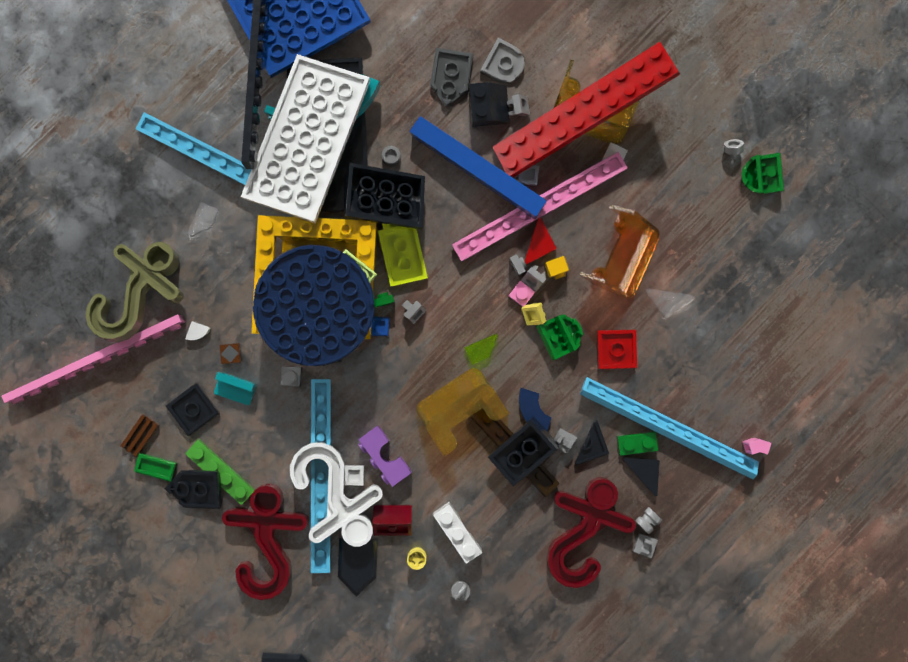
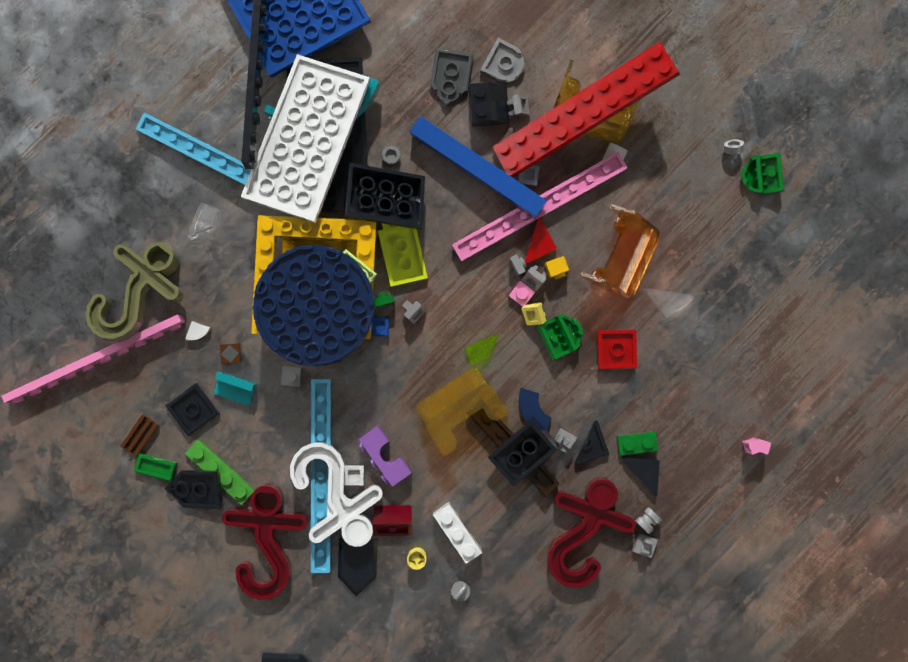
medium azure plate [580,377,759,479] -> none

